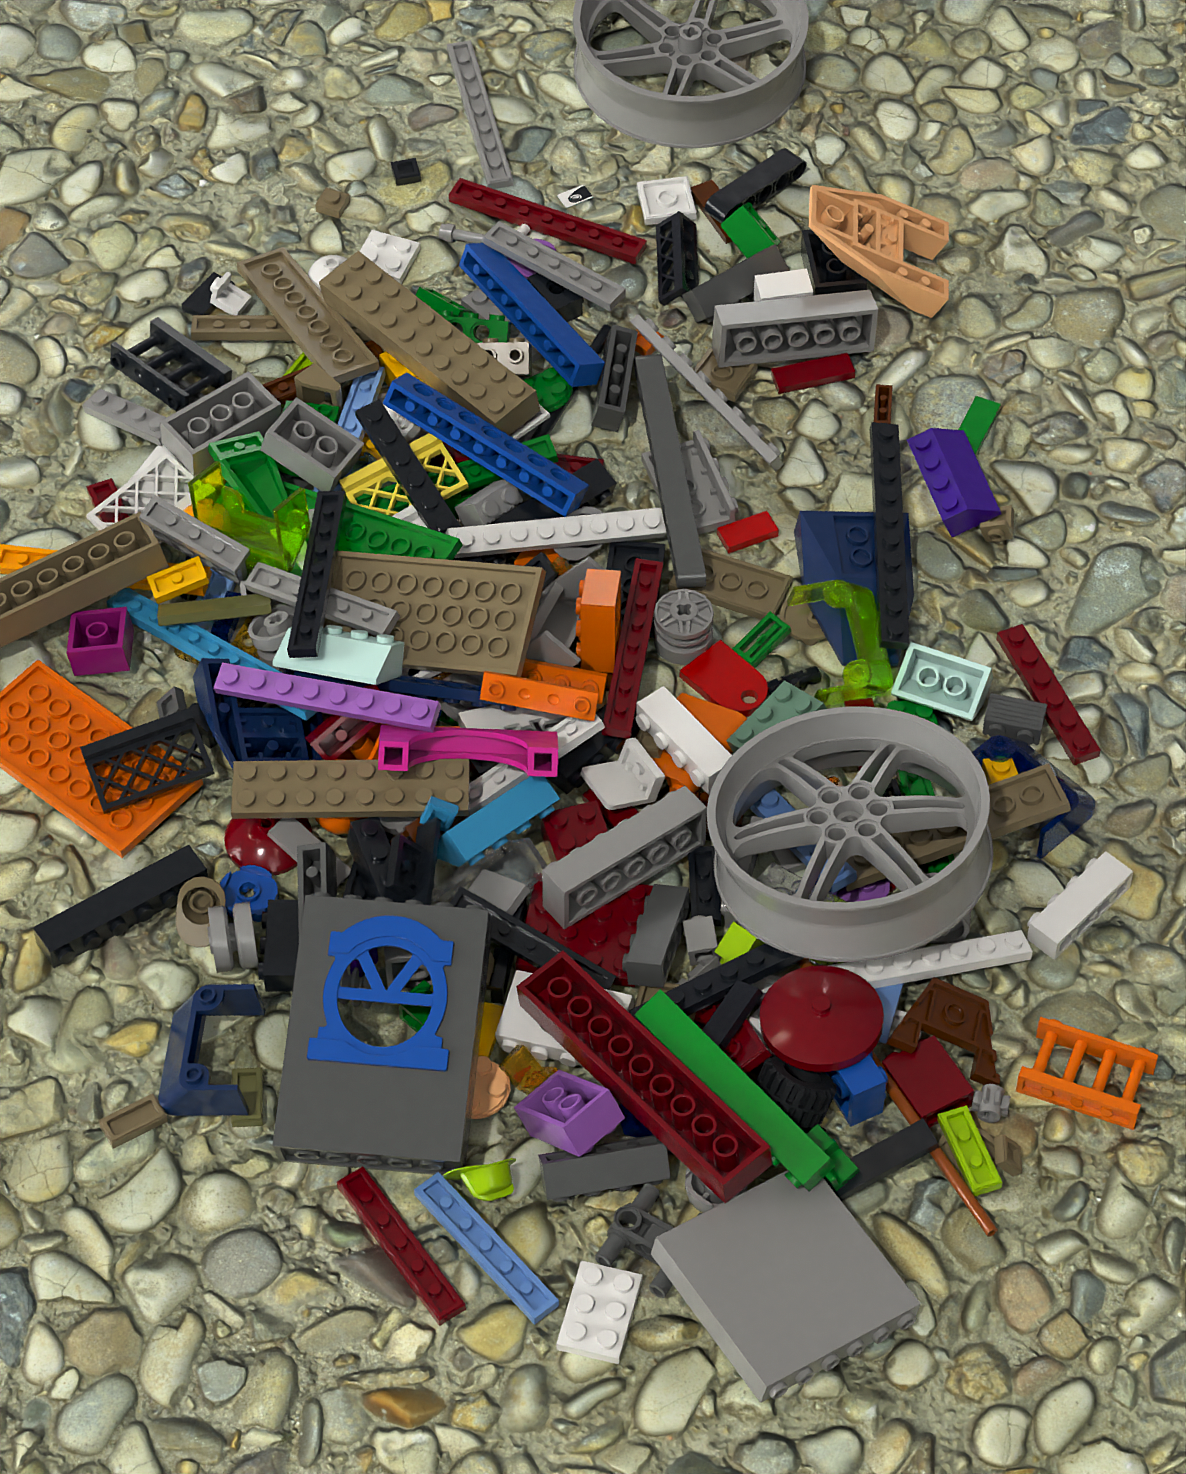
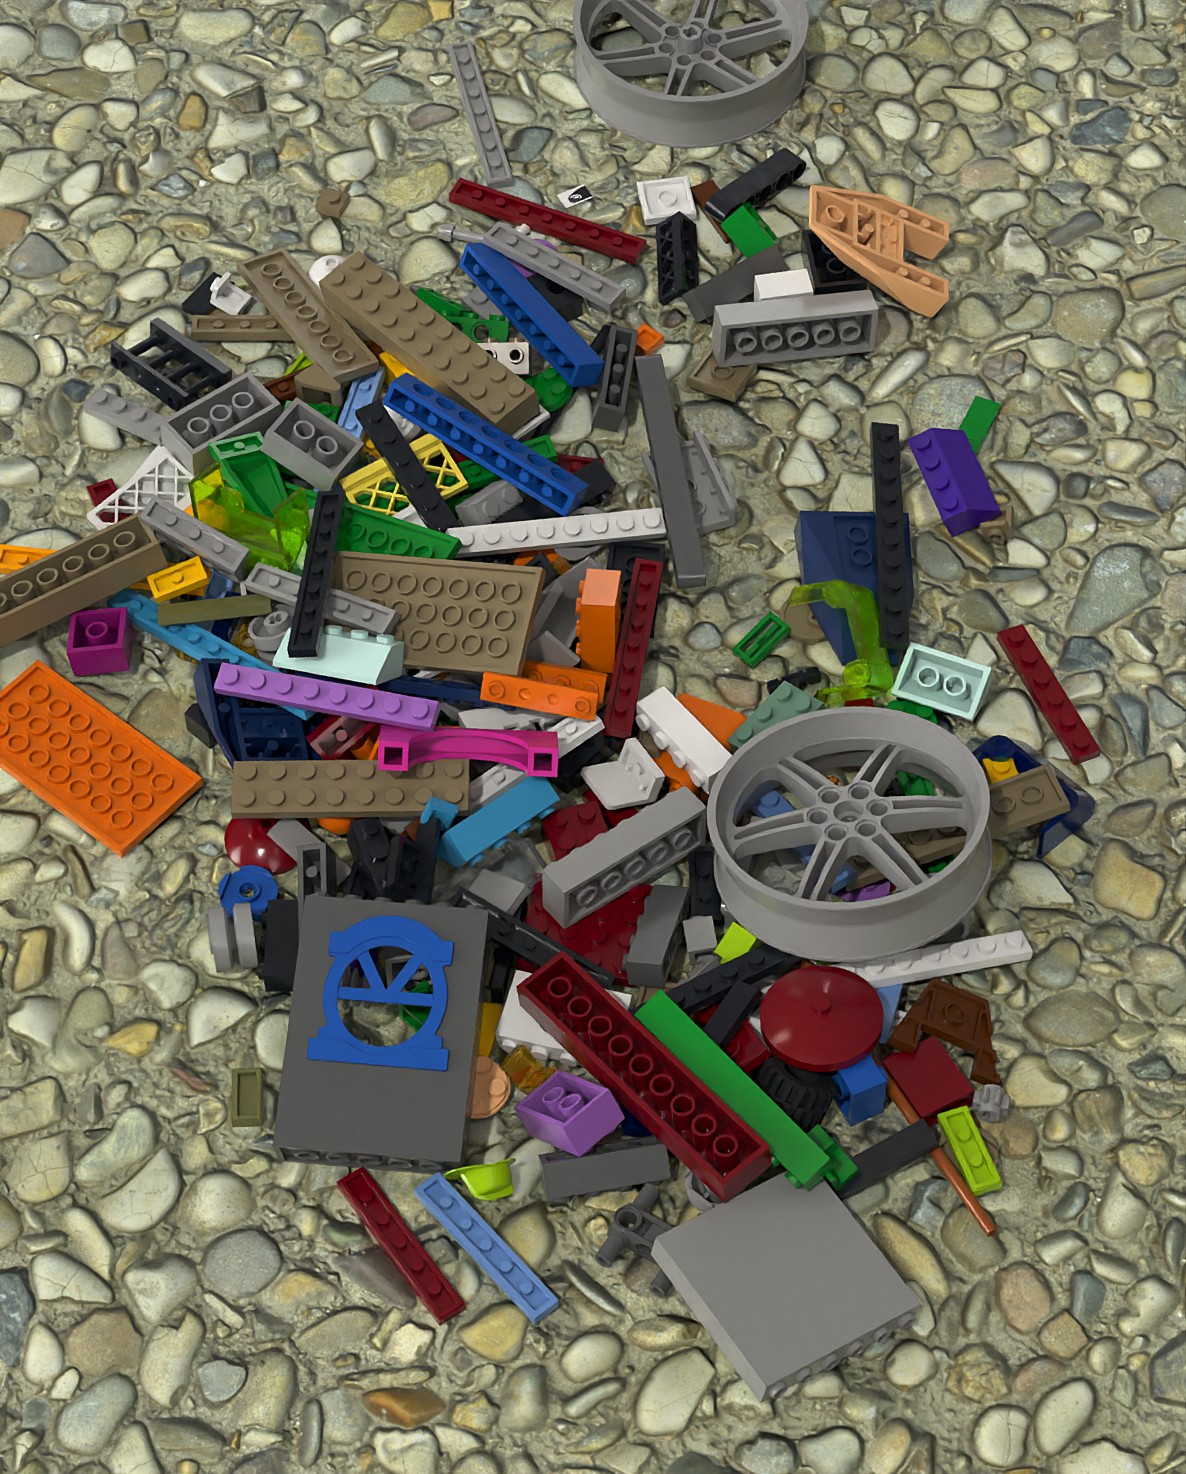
black brick [33,845,208,968] -> none
black fence [80,708,215,814] -> none
dark tan tile [98,1093,168,1149] -> none
dark grey plate [156,686,187,718] -> none
dark blue windscreen [158,984,266,1116] -> none
dark tan piece [176,877,226,947] -> none
white plate [360,230,420,284] -> none
black tile [391,158,421,186] -> none
white plate [556,1261,643,1364] -> none
light grey plate [630,314,784,472] -> none
light grey wheel [654,589,714,665] -> none
dark tan tile [668,548,793,623] -> none
red tile [679,640,768,717] -> none
red tile [717,511,779,554] -> none
dark red tile [771,353,856,394] -> none
reddish brown piece [873,384,893,424] -> none
dark grey brick [982,693,1047,745] -> none
dark tan tile [993,1134,1022,1176] -> none
orange fence [1016,1017,1158,1130] -> none
white brick [1027,851,1133,960] -> none

